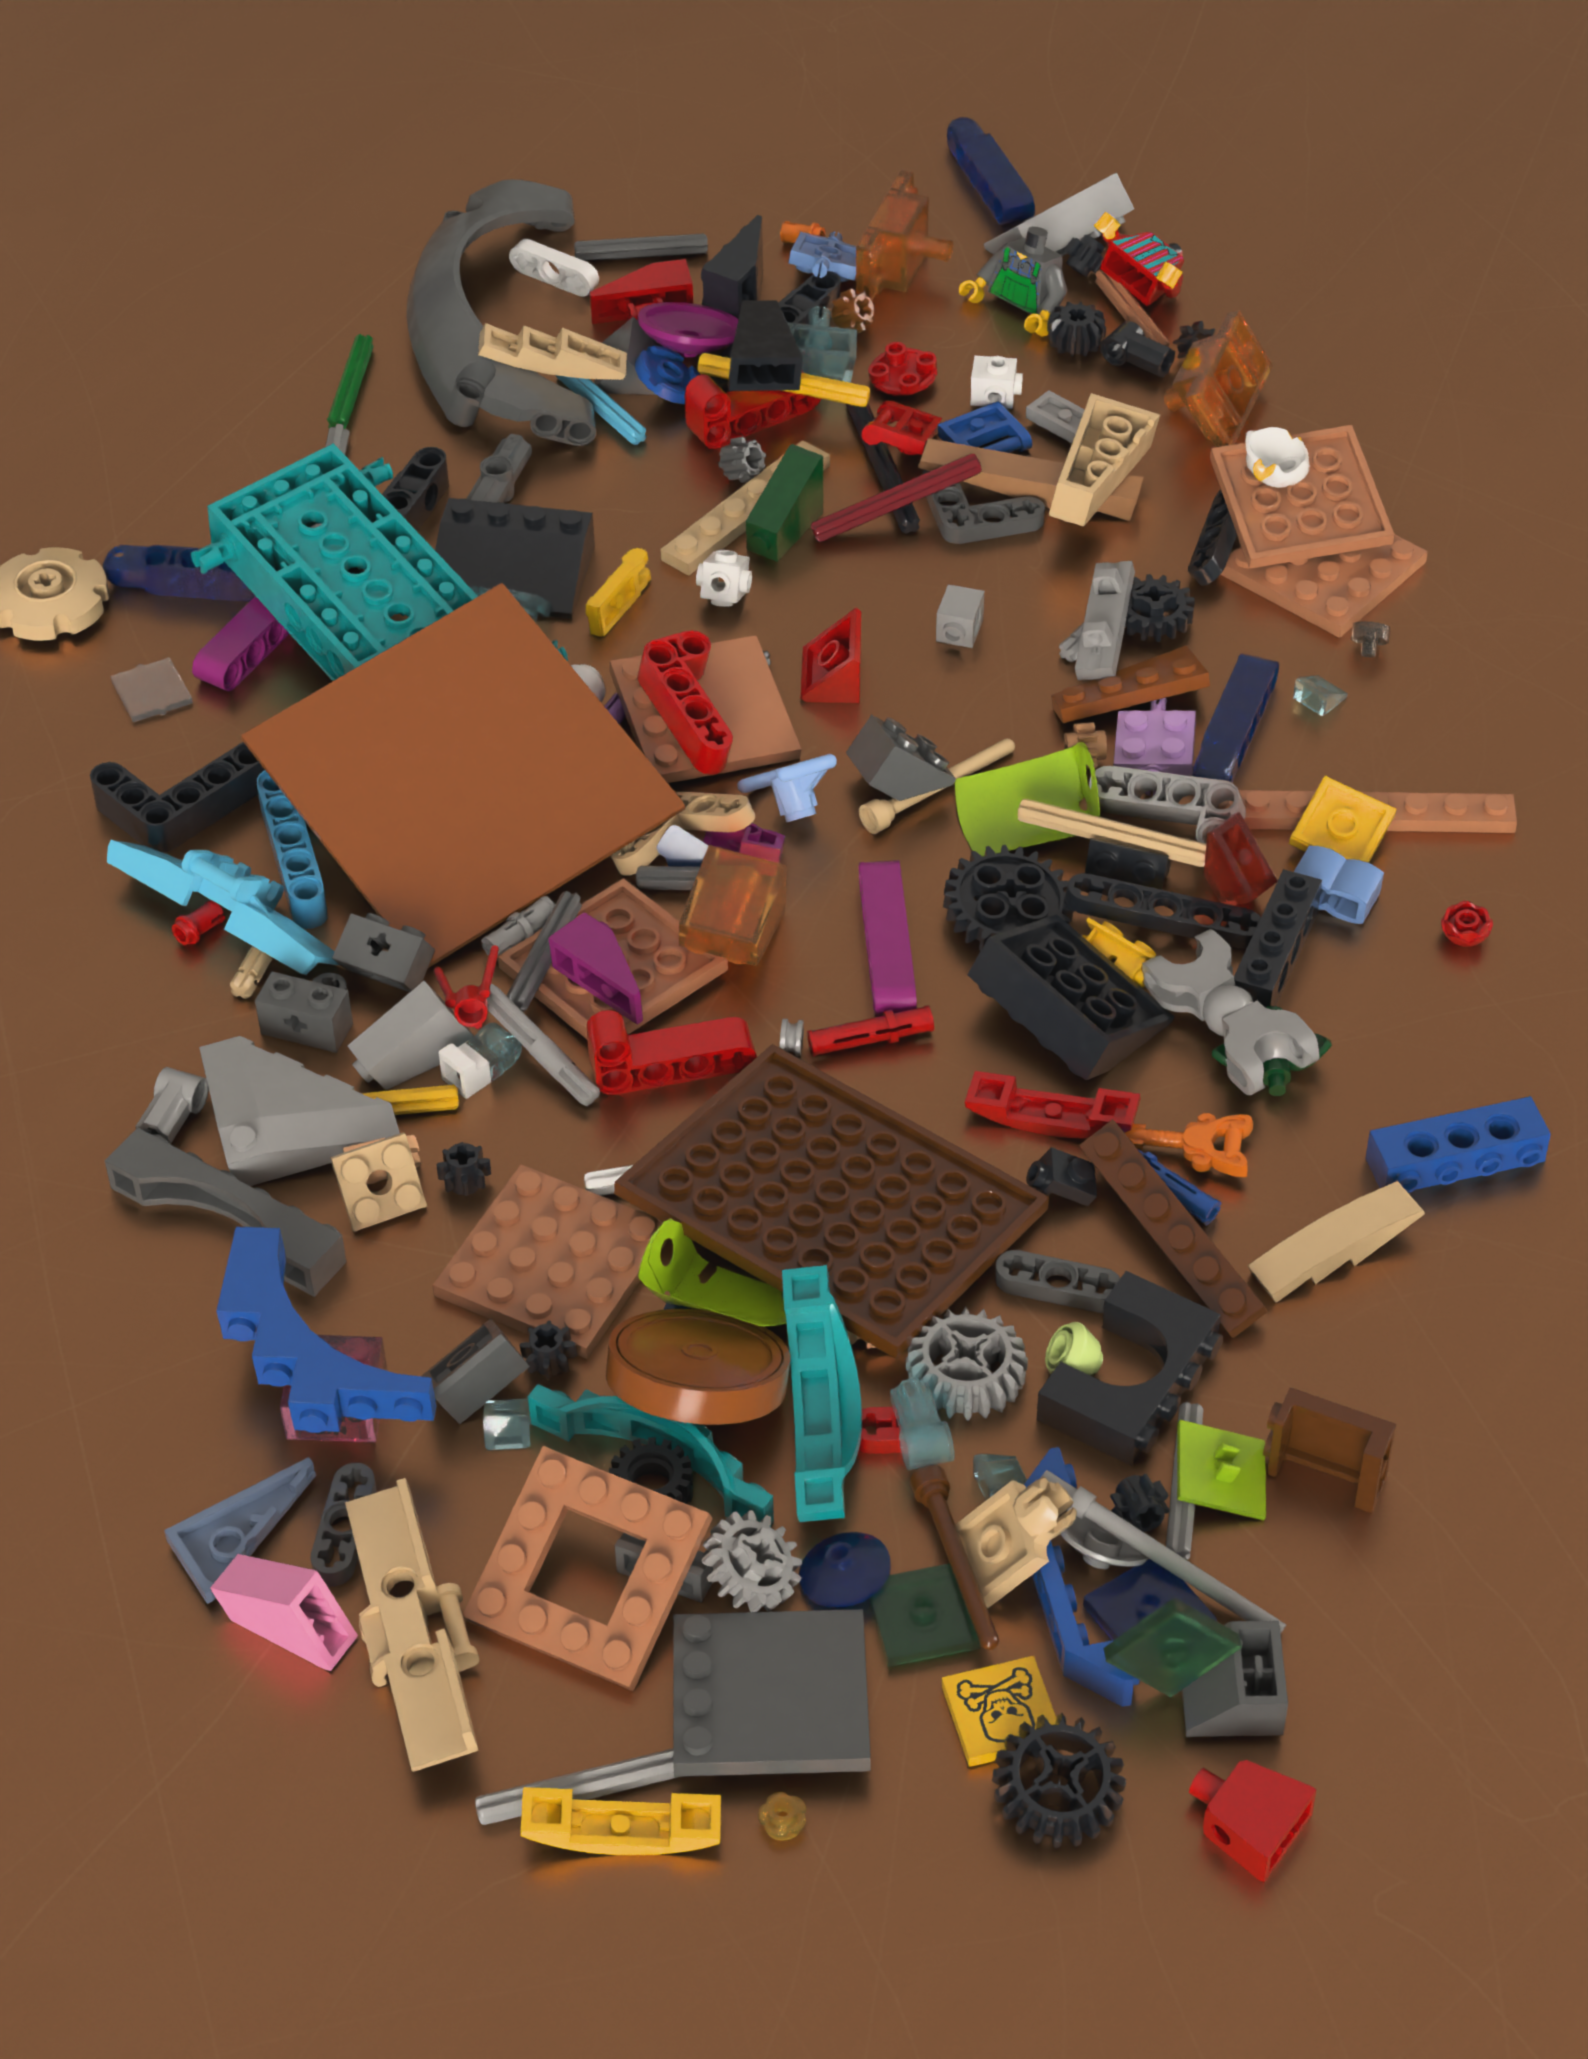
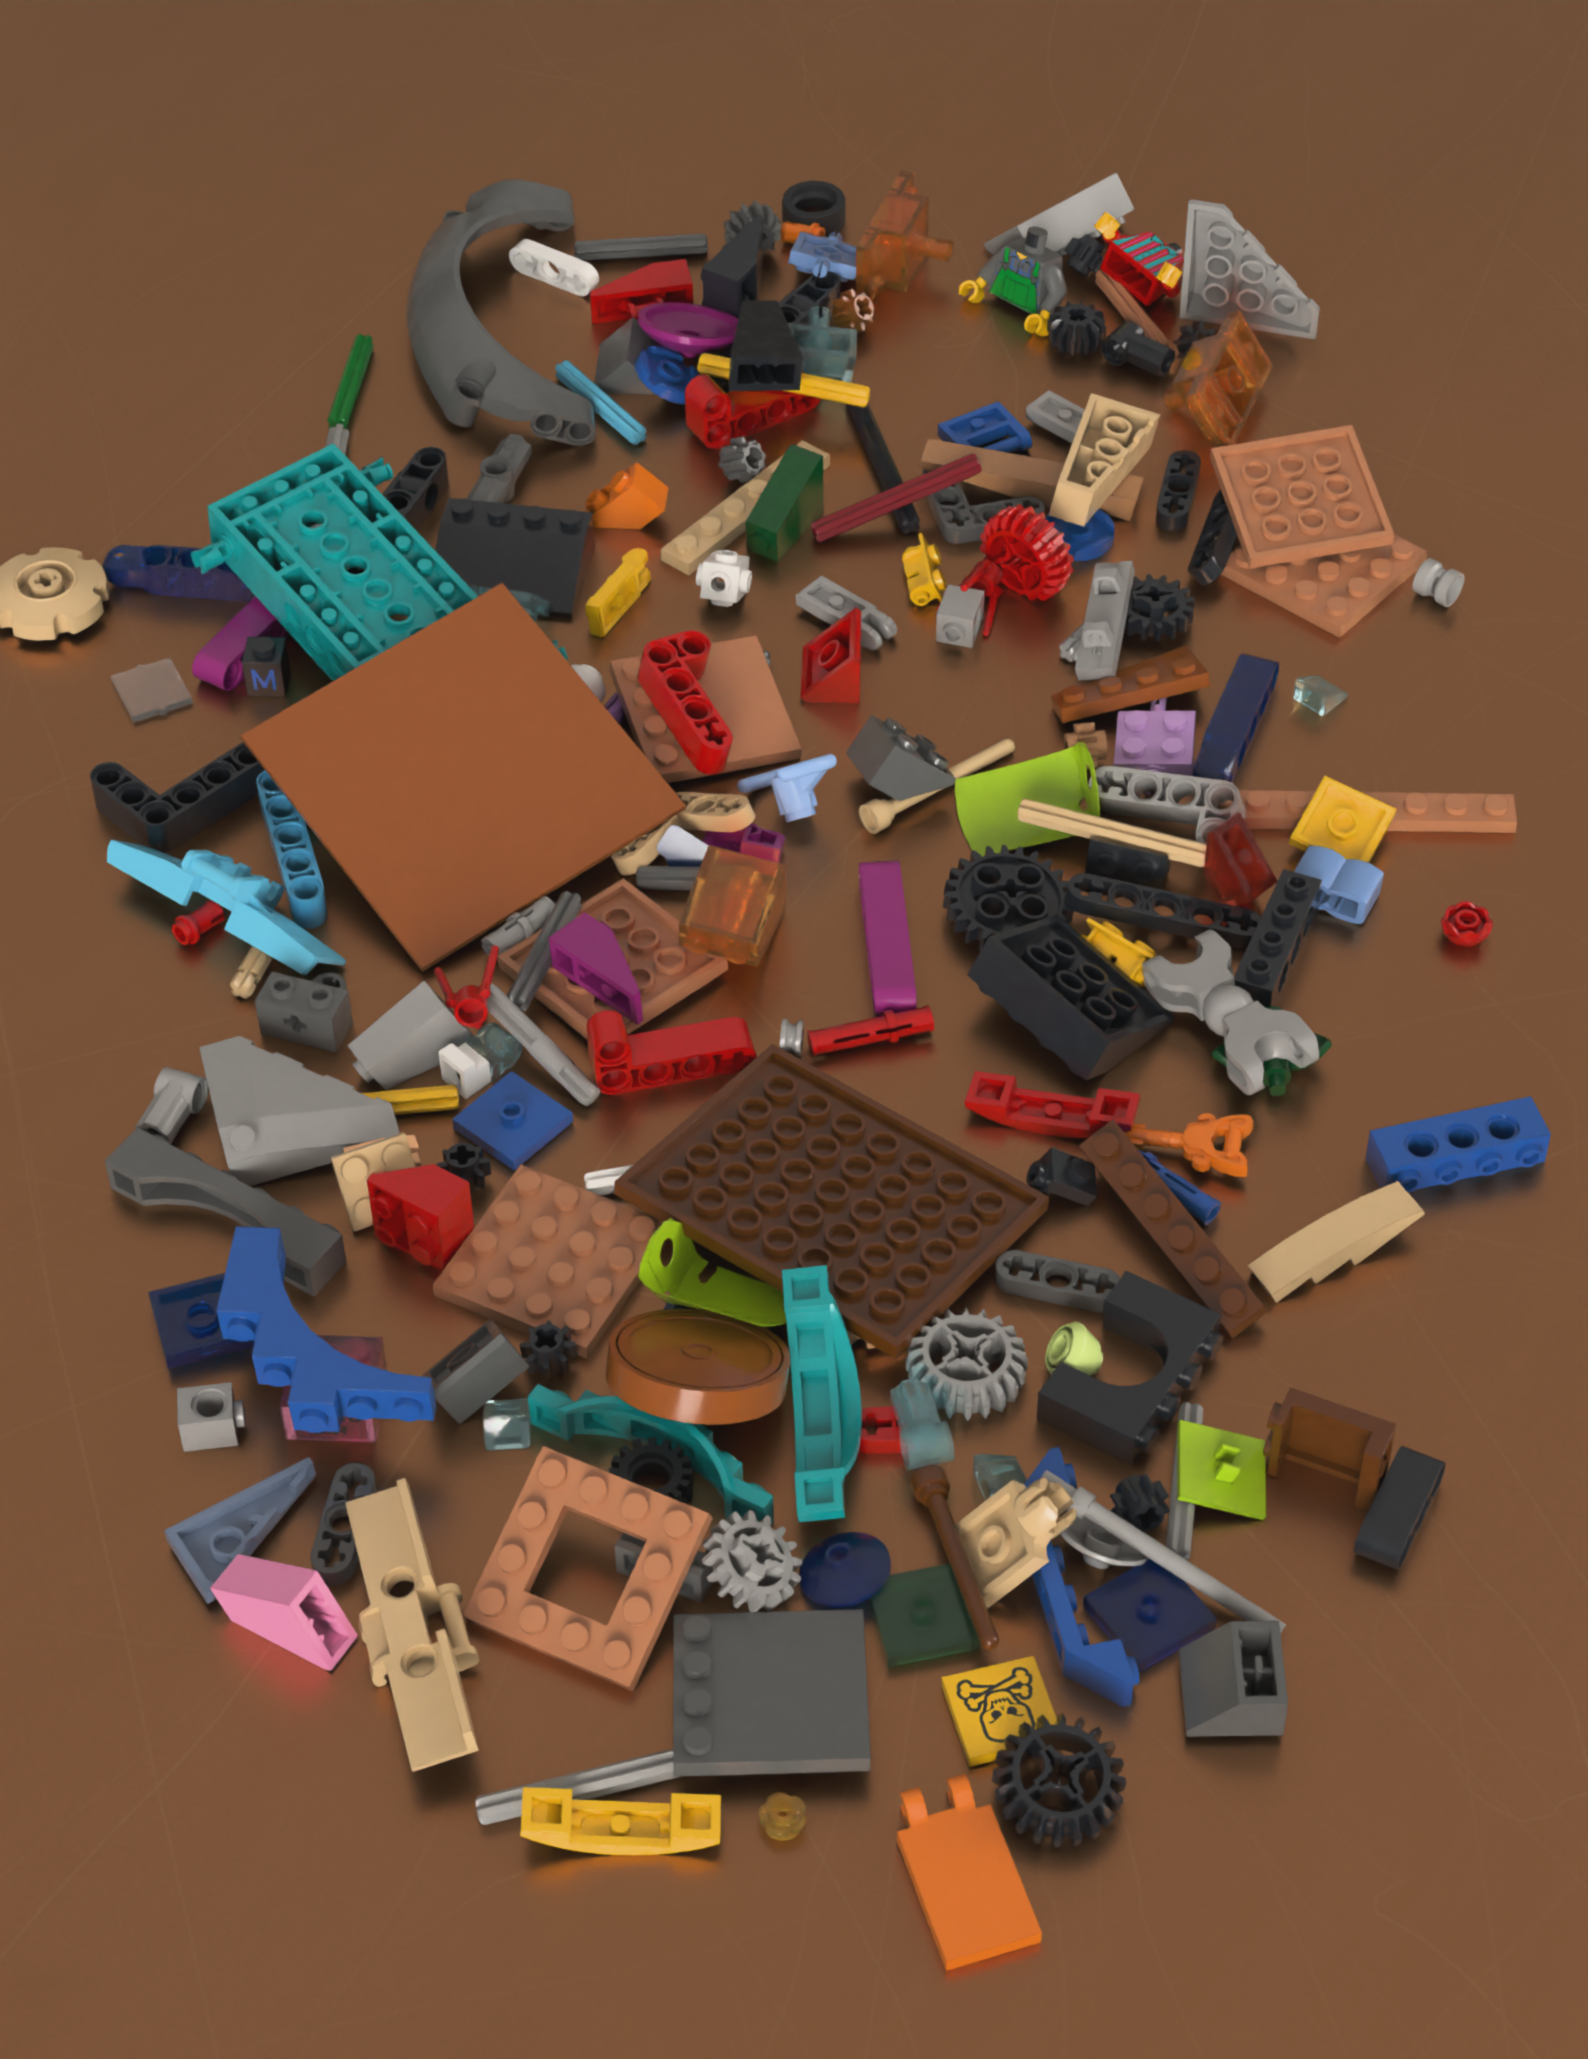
dark grey brick [332,913,435,992] -> none
tan slope [478,323,627,380] -> none
red plate [861,401,942,455] -> none
red dish [868,342,938,396] -> none
clear blue piece [947,117,1035,225] -> none
white brick [970,355,1023,409] -> none
clear green plate [1103,1597,1242,1697] -> none
red torso [1189,1760,1317,1883] -> none
white hair [1245,427,1310,488] -> none
clear smoke tile [1351,621,1391,657] -> none
none -> clear blue plate [148,1273,255,1369]
none -> light grey brick [177,1382,246,1452]
none -> black brick [242,637,290,697]
none -> red slope [367,1164,474,1271]
none -> blue plate [452,1071,573,1171]
none -> orange slope [585,462,669,530]
none -> dark grey gear [723,200,782,258]
none -> black tyre [782,180,846,237]
none -> light grey hinge [796,576,898,651]
none -> orange tile [897,1774,1042,1971]
none -> yellow hinge [902,533,947,606]
none -> red plant [936,559,1003,636]
none -> red gear [979,504,1074,601]
none -> blue tile [1045,509,1115,561]
none -> black beam [1156,450,1201,531]
none -> light grey slope [1179,199,1320,340]
none -> black beam [1353,1446,1446,1570]
none -> light grey wheel [1412,558,1465,607]

